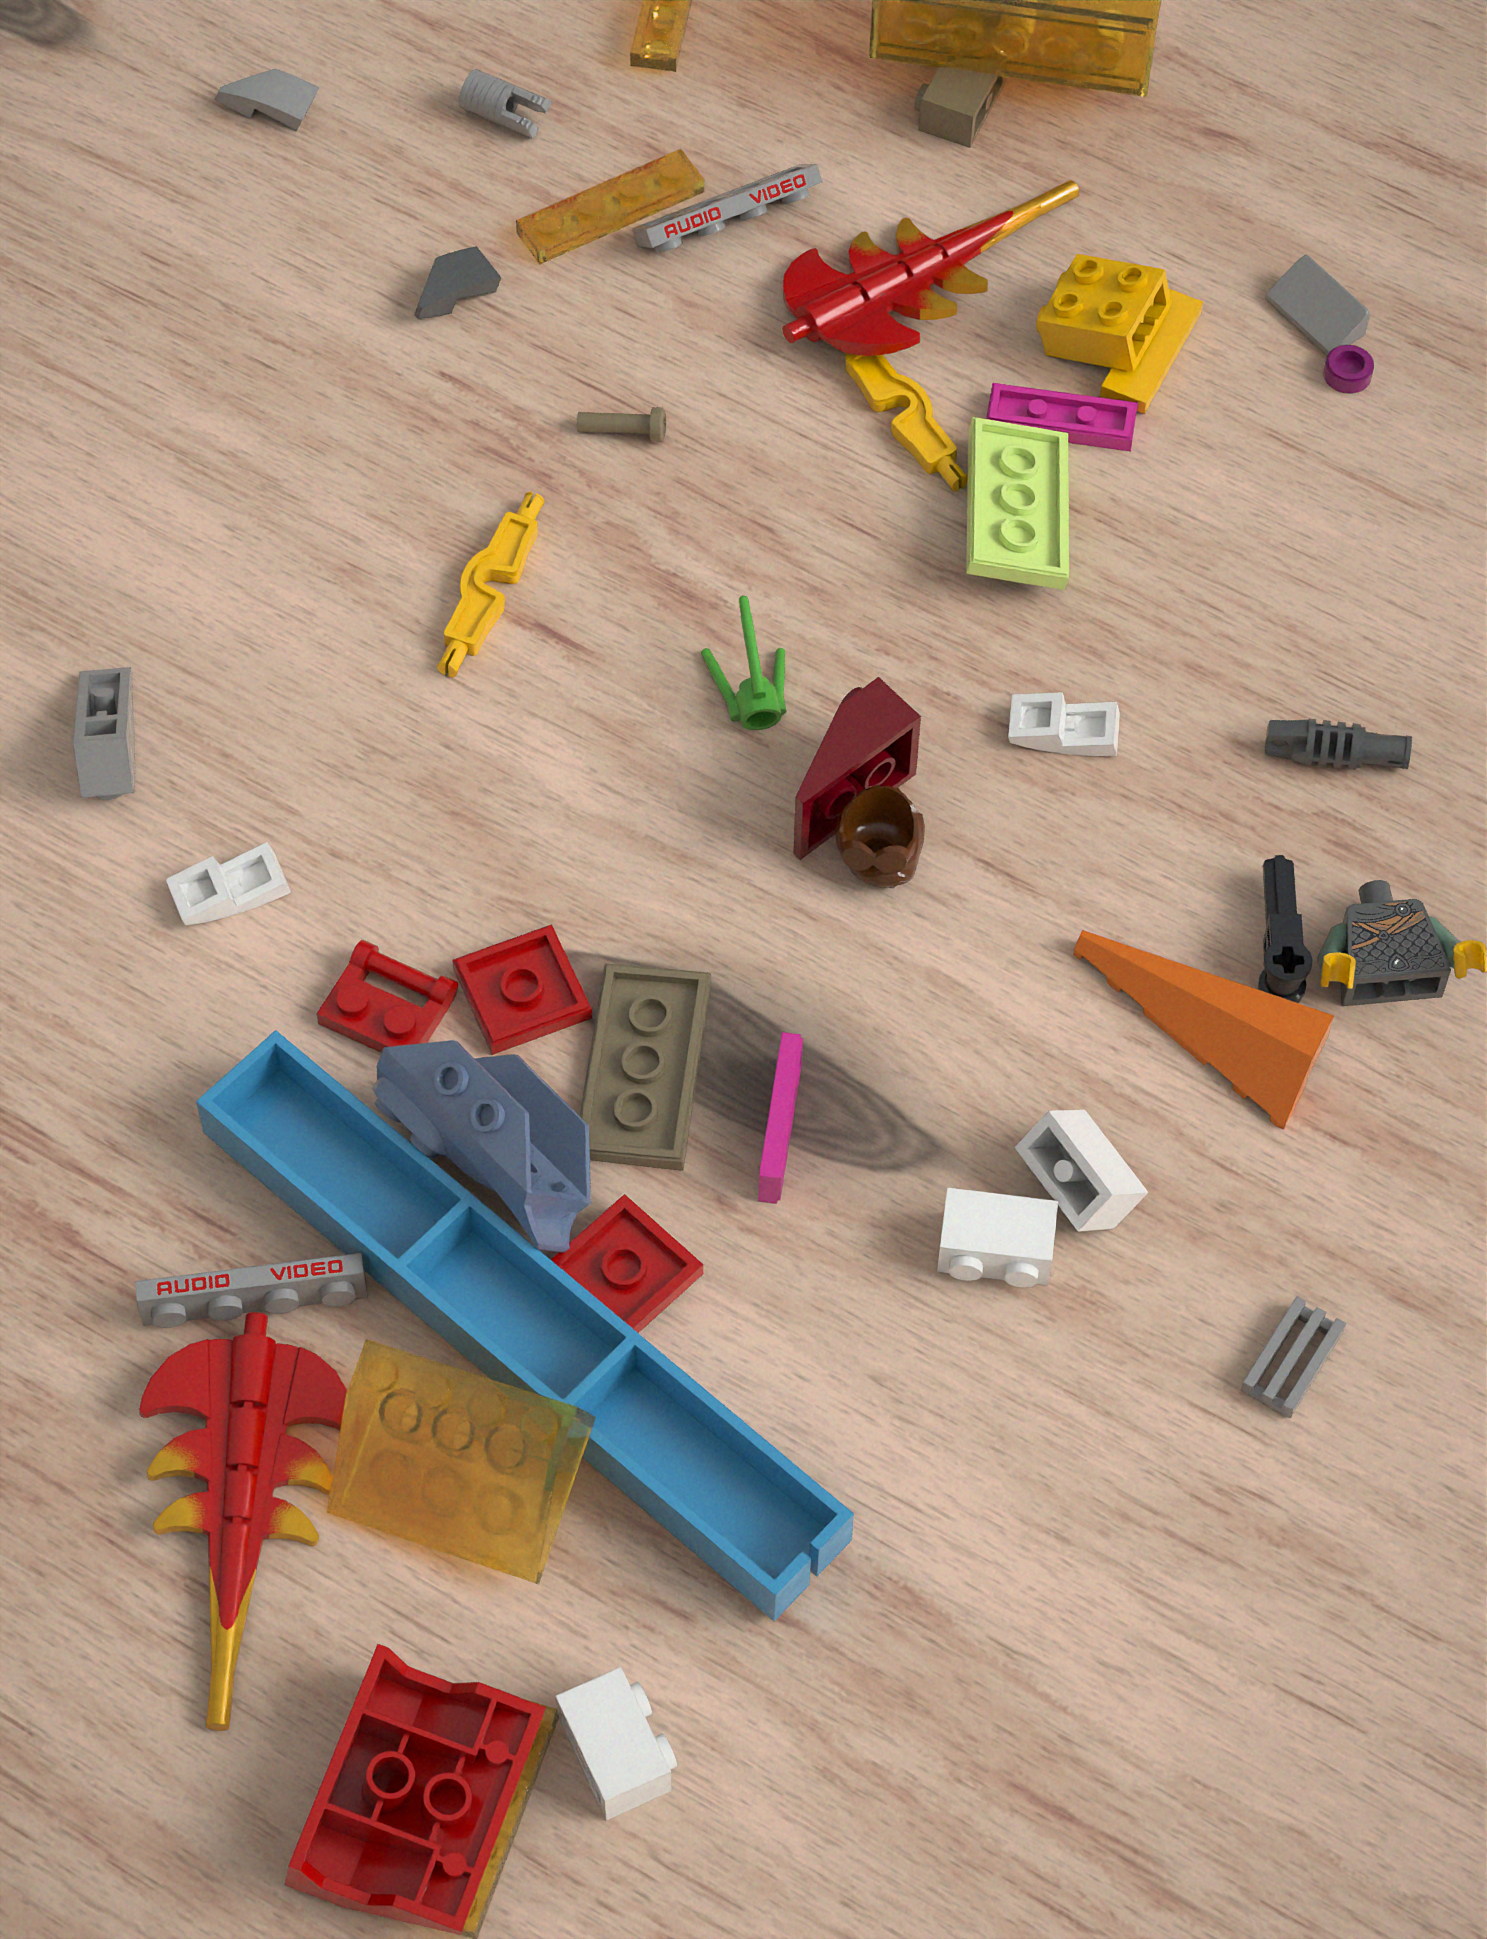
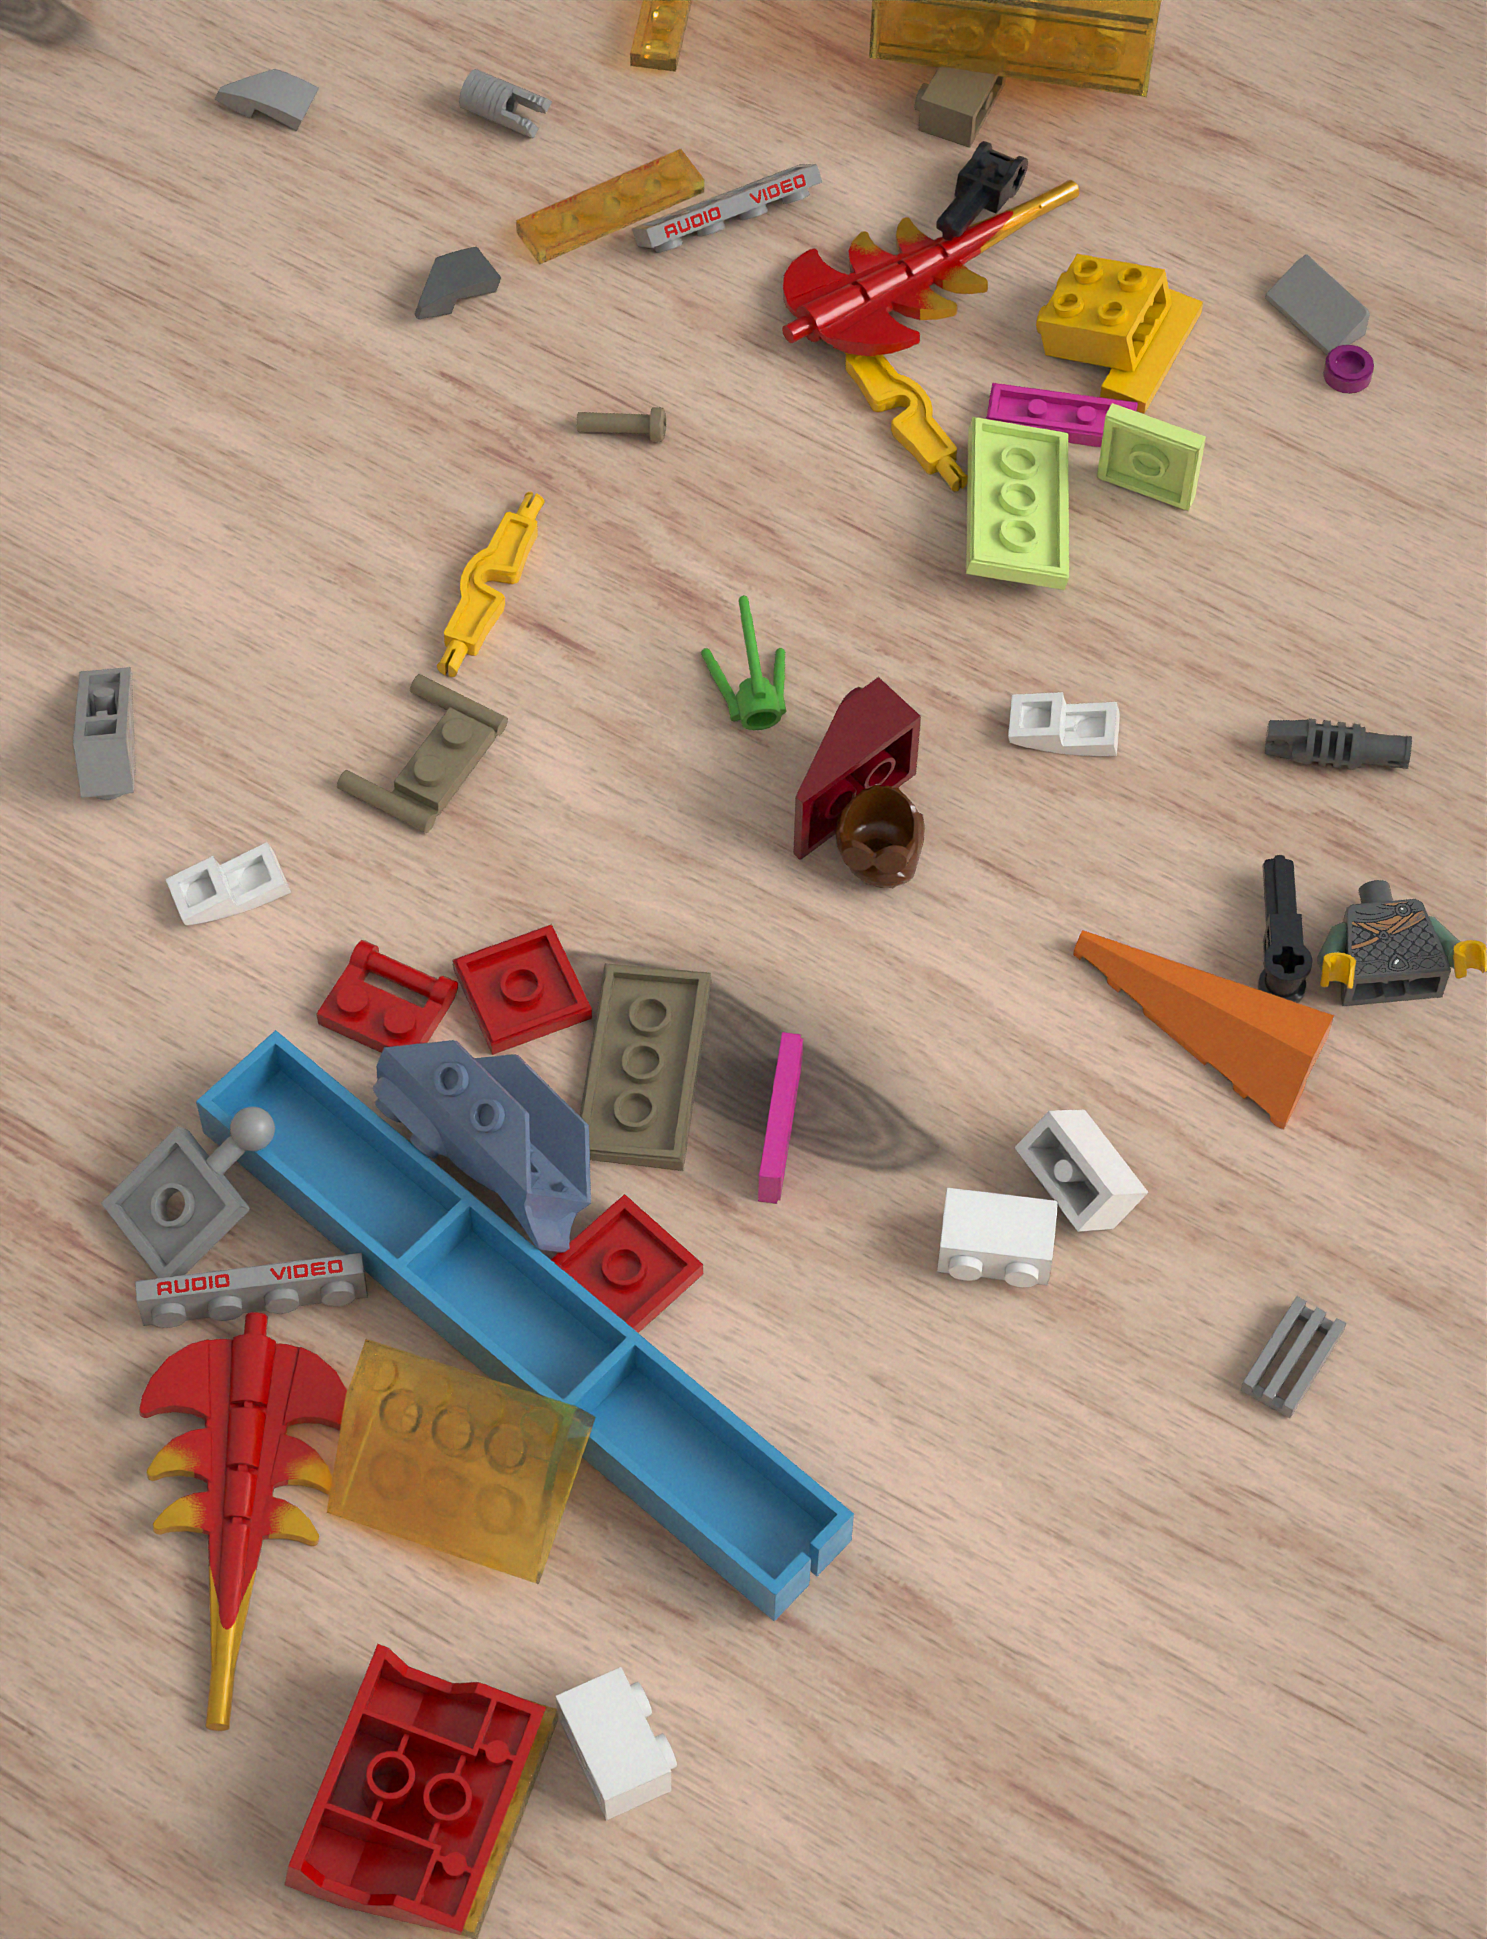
none -> light grey plate [101,1106,275,1278]
none -> dark tan plate [337,674,508,833]
none -> black connector [936,141,1028,240]
none -> yellowish green tile [1097,403,1206,511]

